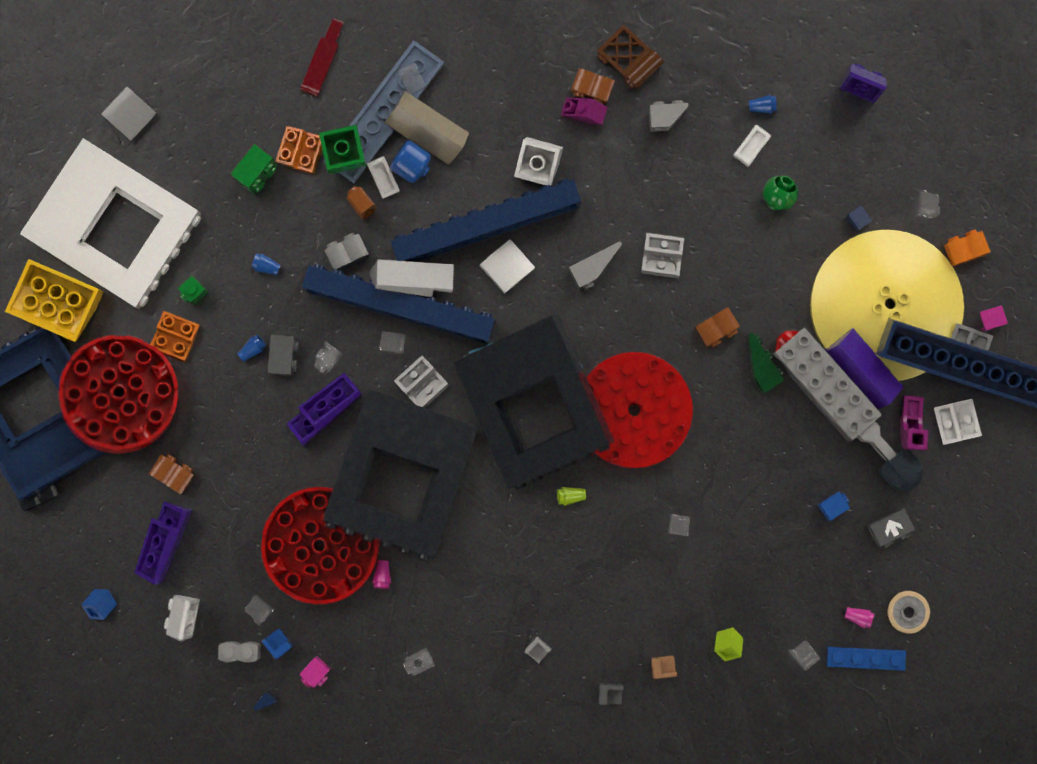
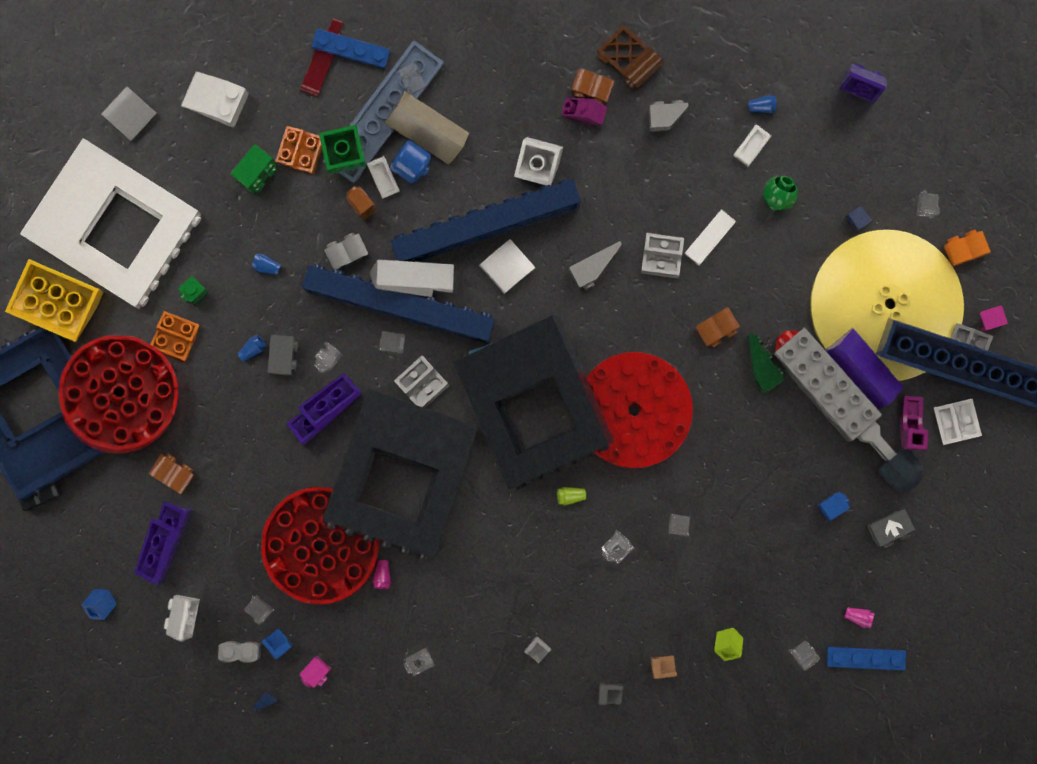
wheel [888,591,930,634] -> none
none -> white slope [181,71,249,128]
none -> blue plate [312,29,390,69]
none -> clear brick [602,530,634,564]
none -> white tile [684,210,736,265]

